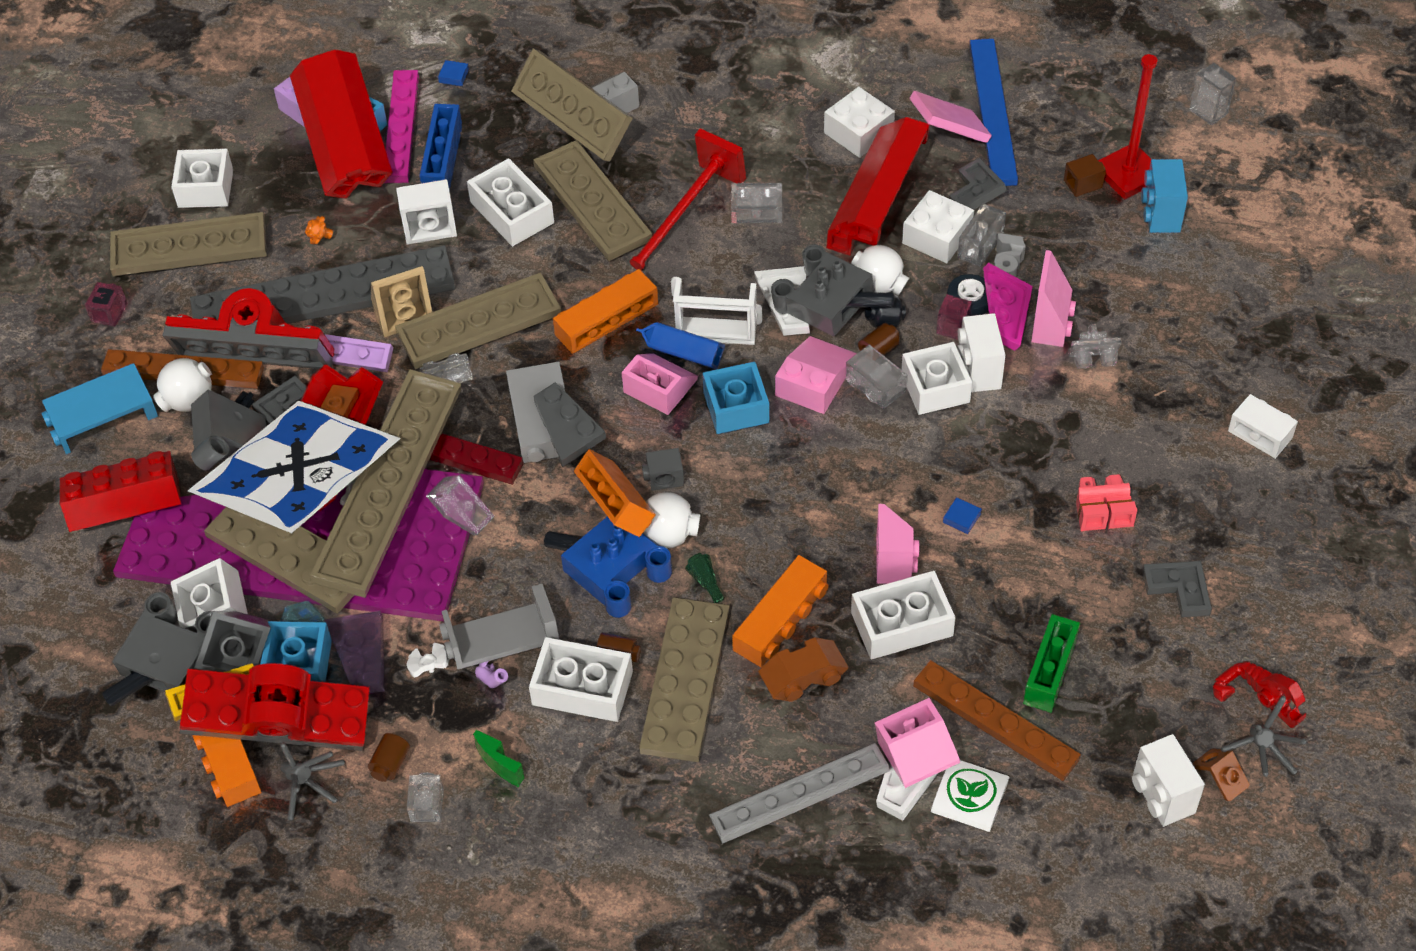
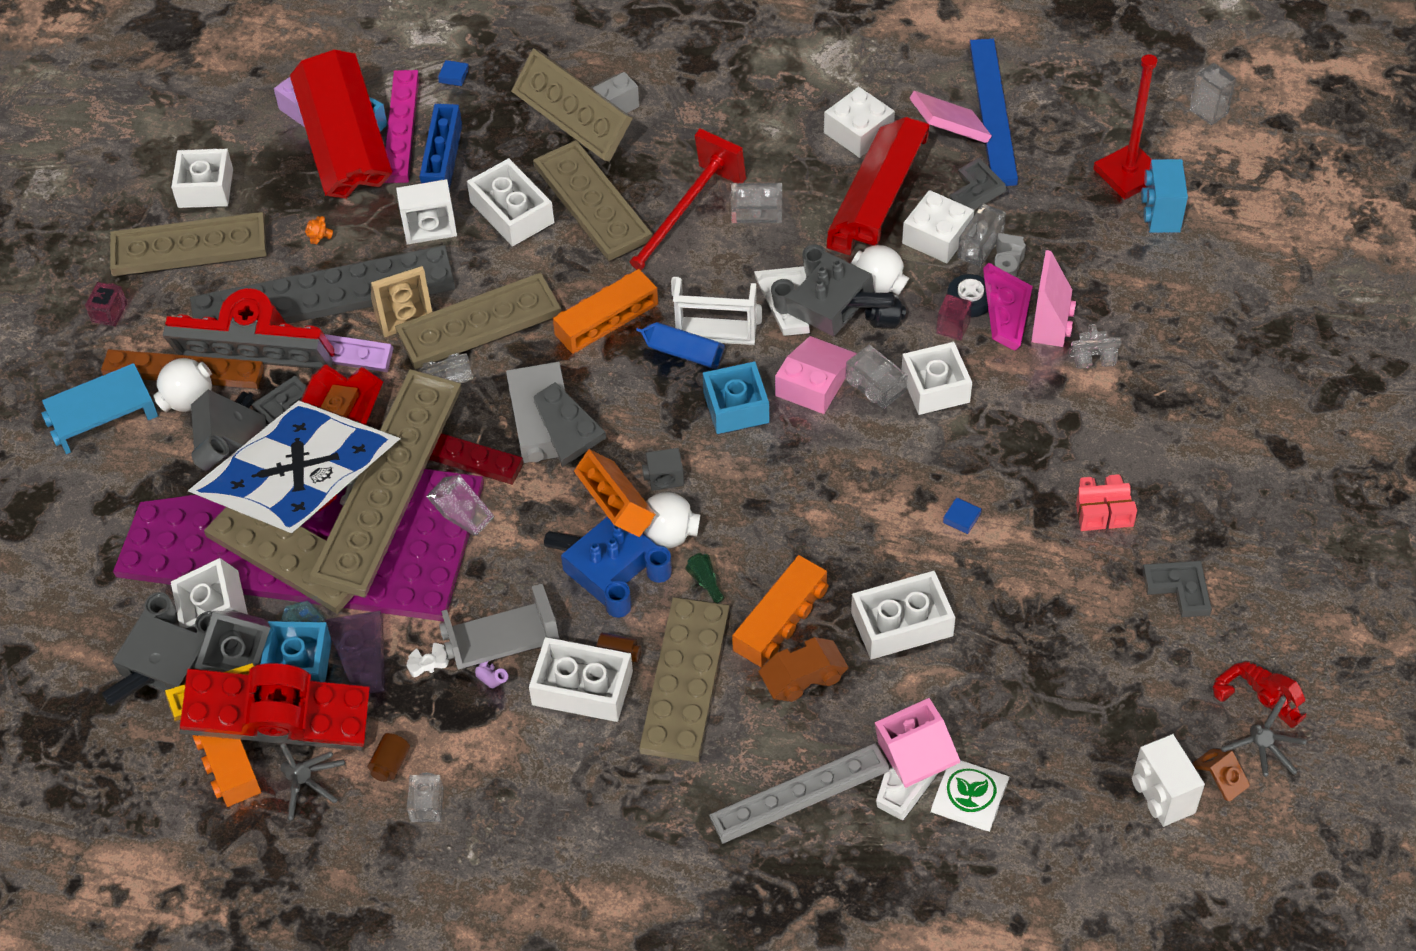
red brick [60,451,181,532] -> none
green slope [473,730,524,787] -> none
bright pink slope [622,354,698,415] -> none
reddish brown brick [858,323,900,363] -> none
bright pink slope [876,504,919,584] -> none
dark orange plate [913,660,1081,781] -> none
white brick [956,313,1005,392] -> none
green brick [1023,614,1080,713] -> none
reddish brown brick [1064,154,1106,197] -> none
white brick [1228,394,1298,459] -> none

